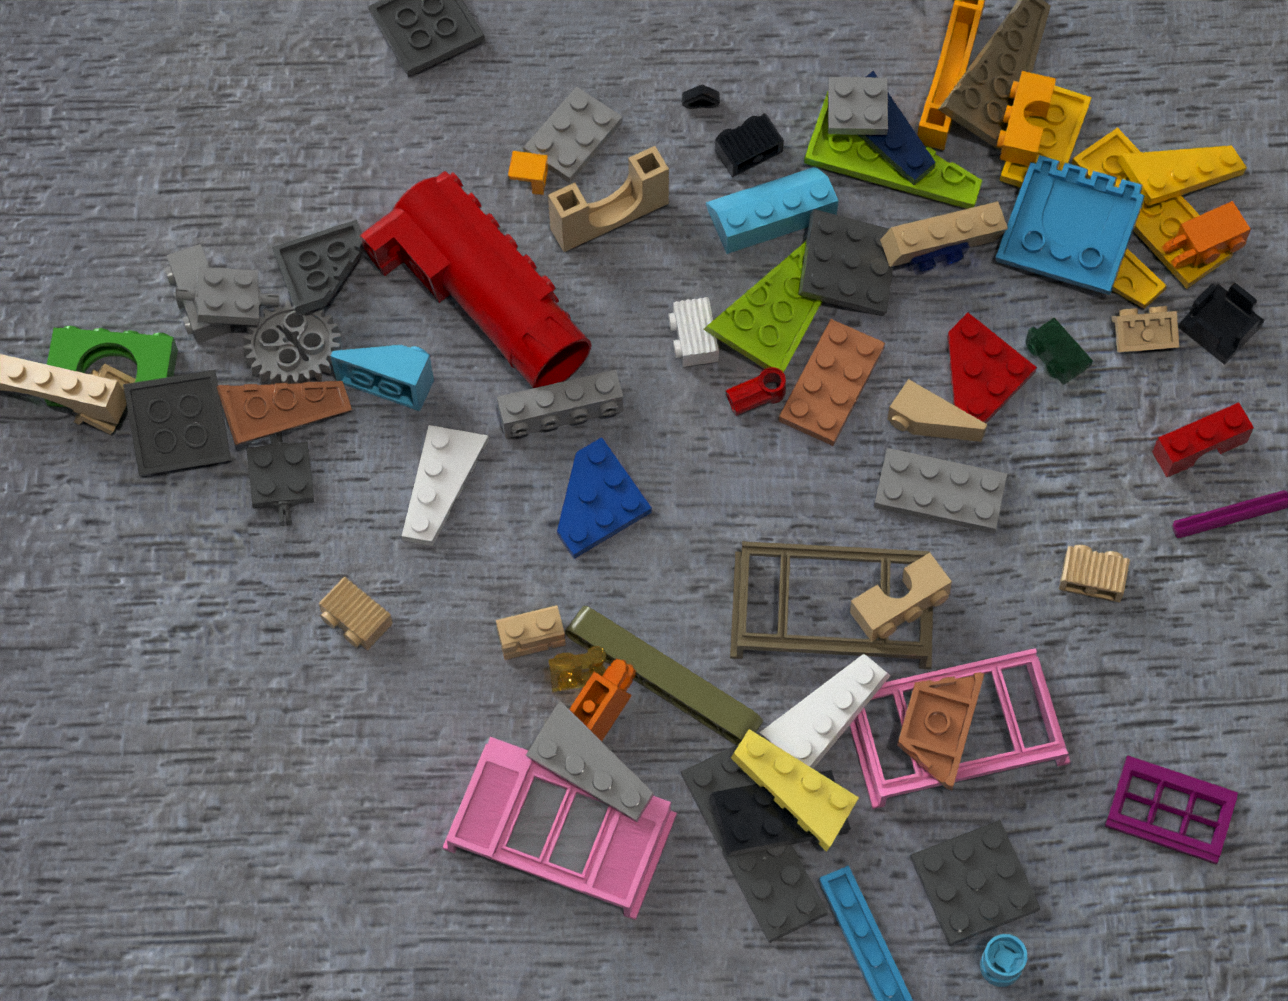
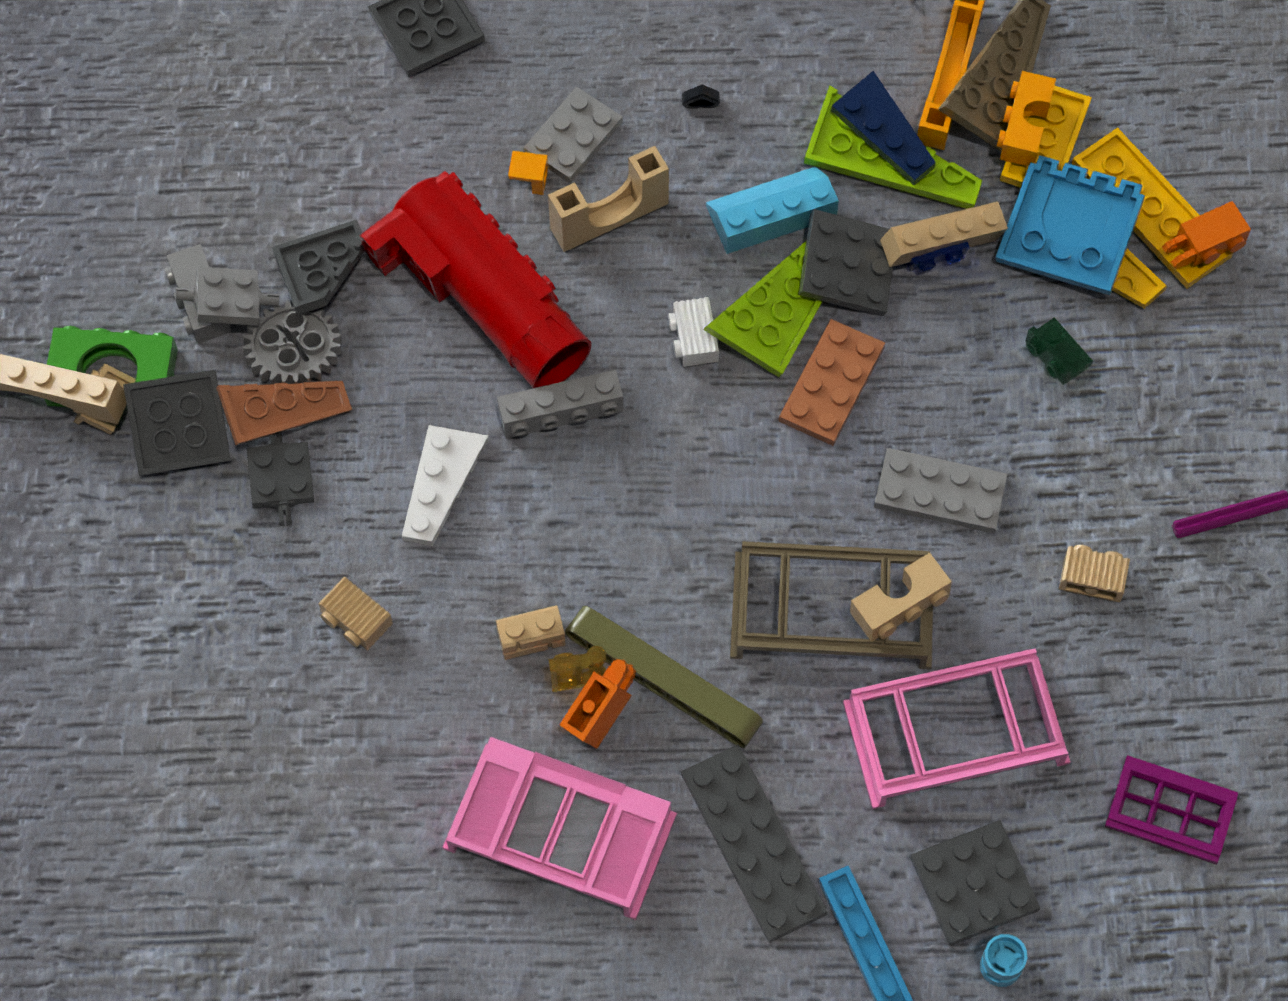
medium azure slope [330,345,434,411] -> none
light grey wing [526,700,654,822] -> none
blue plate [557,437,652,559] -> none
black plate [709,770,851,857] -> none
black brick [715,113,784,177] -> none
red piece [725,367,786,416] -> none
light yellow wing [731,729,859,852] -> none
white wing [760,654,891,769] -> none
light grey plate [828,77,888,135] -> none
tan slope [887,379,987,442] -> none
nougat wing [897,672,985,791] -> none
red plate [947,312,1037,423] -> none
tan bracket [1111,306,1179,352] -> none
yellow wing [1118,145,1247,206] -> none
red arch [1152,402,1254,478] -> none
black panel [1178,283,1265,365] -> none

